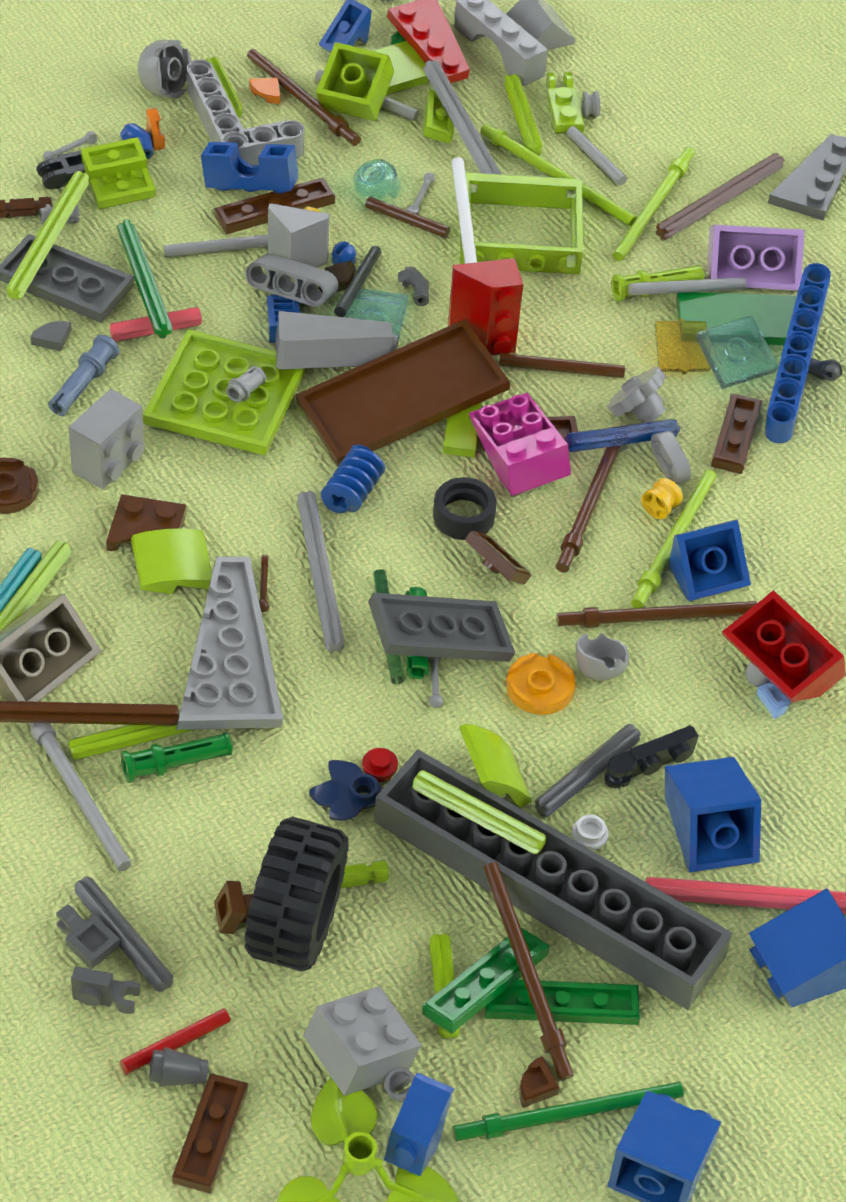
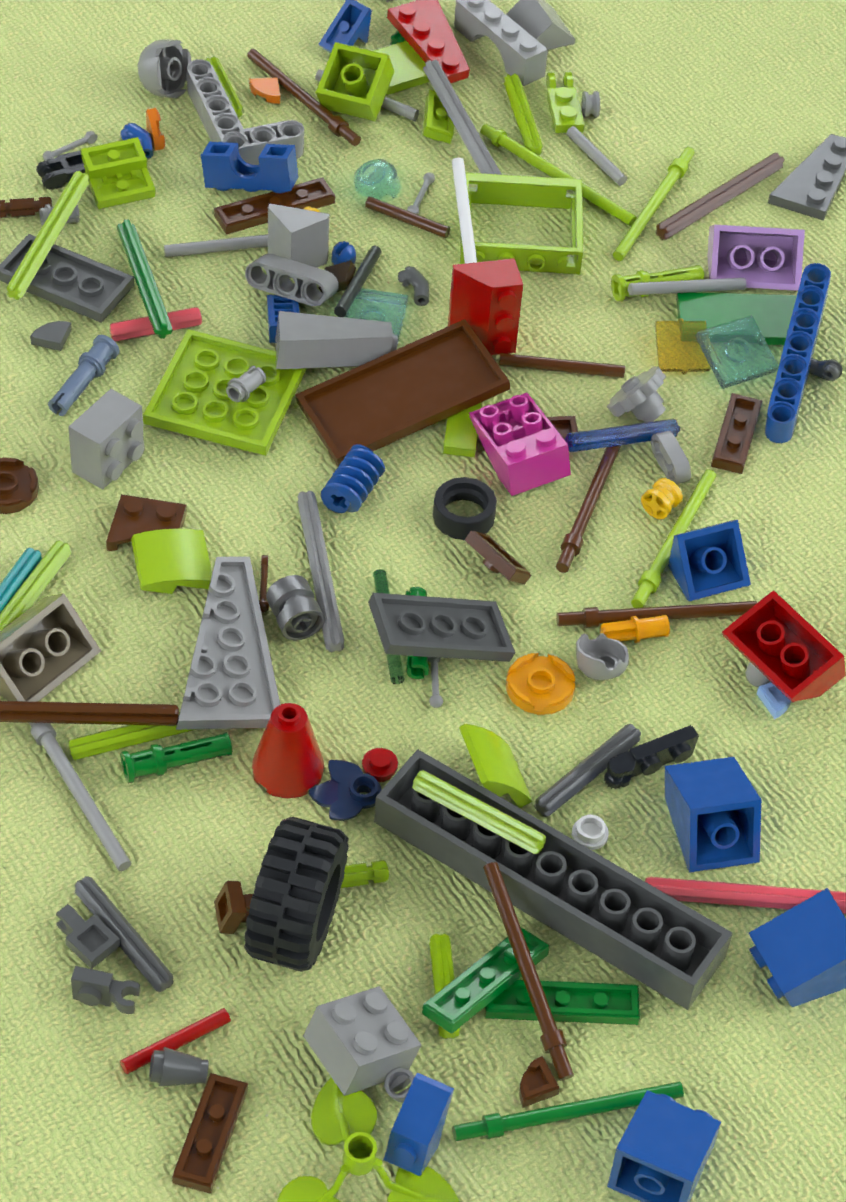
none -> red cone [252,703,324,799]
none -> flat silver wheel [266,575,325,641]
none -> light orange axle [600,615,670,643]

